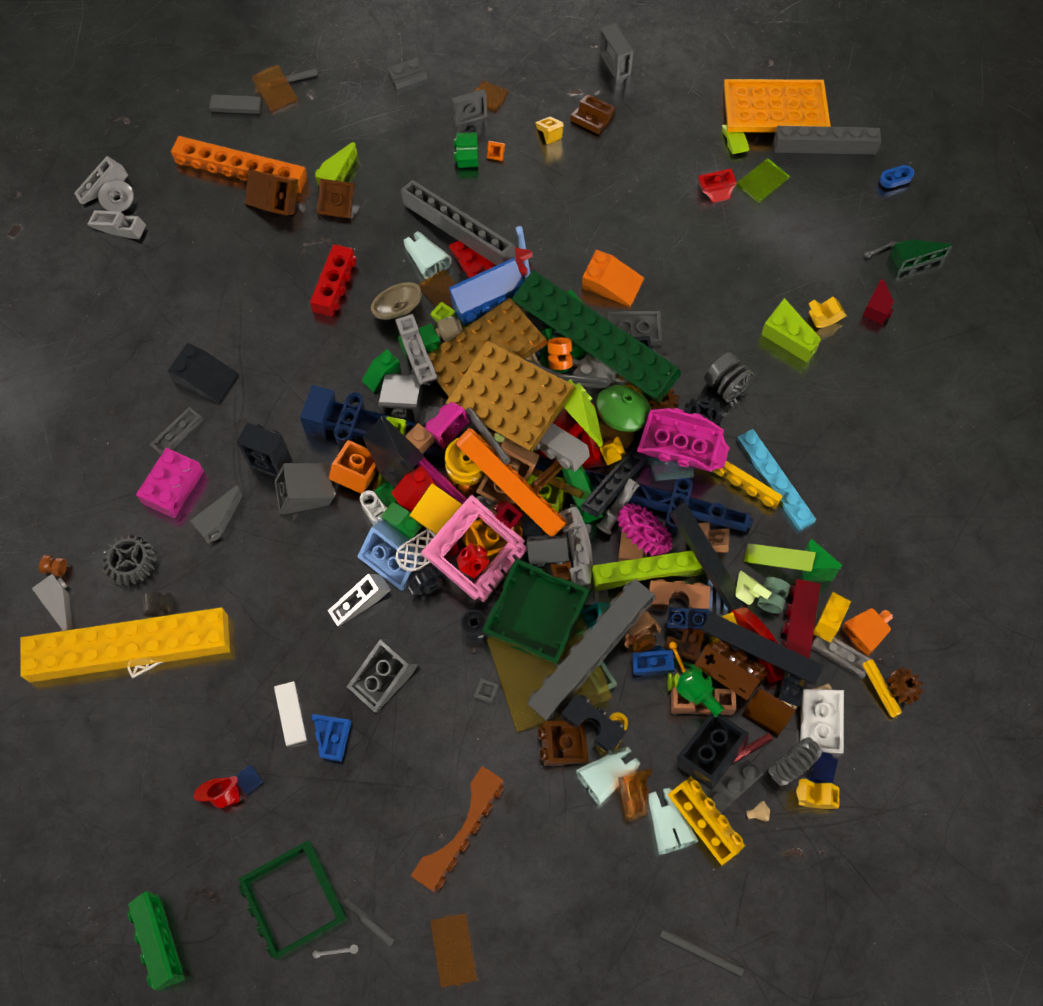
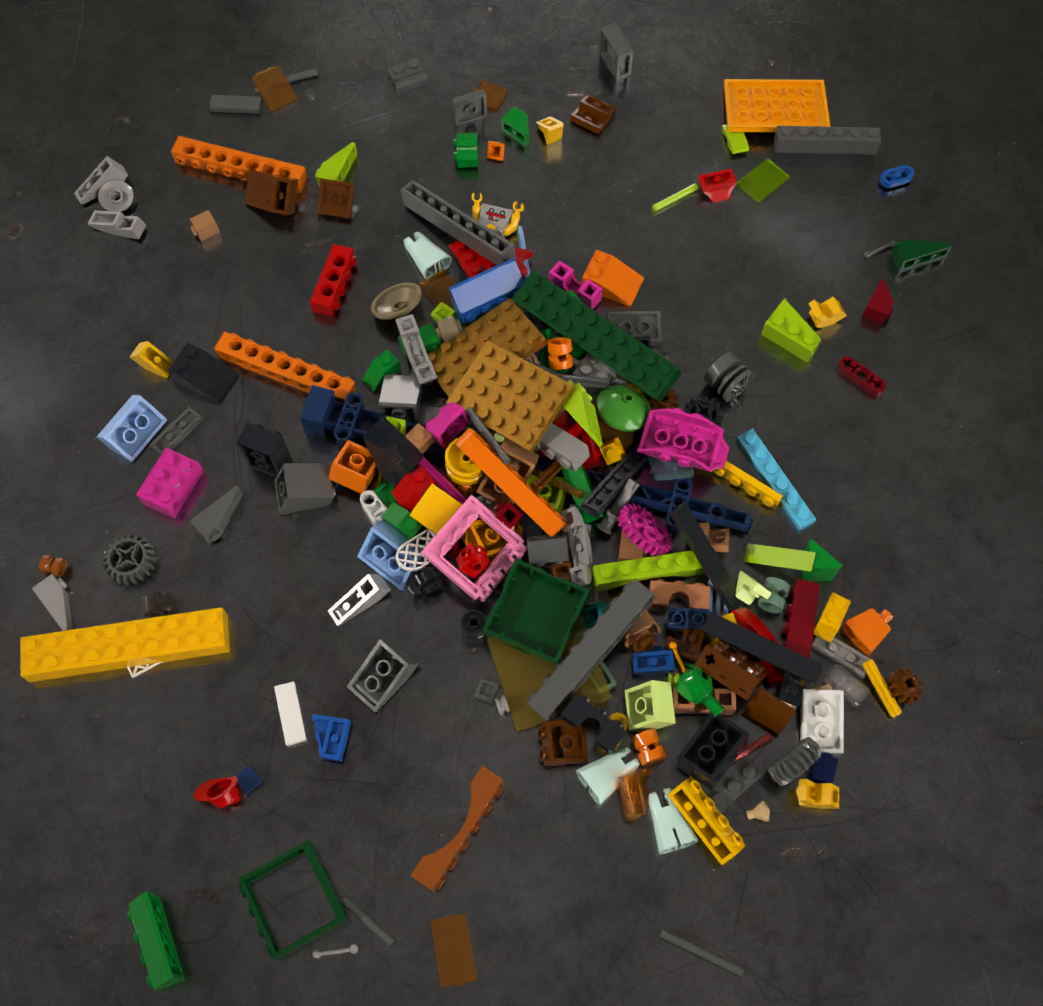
none -> light blue slope [97,395,167,462]
none -> yellow slope [130,341,174,378]
none -> medium nougat brick [190,210,220,241]
none -> orange brick [214,331,357,403]
none -> torso [472,193,525,238]
none -> light grey bush [494,695,510,716]
none -> green slope [501,106,529,146]
none -> dark pink arch [548,260,602,310]
none -> yellowish green brick [625,680,676,732]
none -> orange wheel [631,729,667,767]
none -> lime bar [652,183,698,212]
none -> clear brick [823,663,871,708]
none -> dark red beam [837,356,886,396]

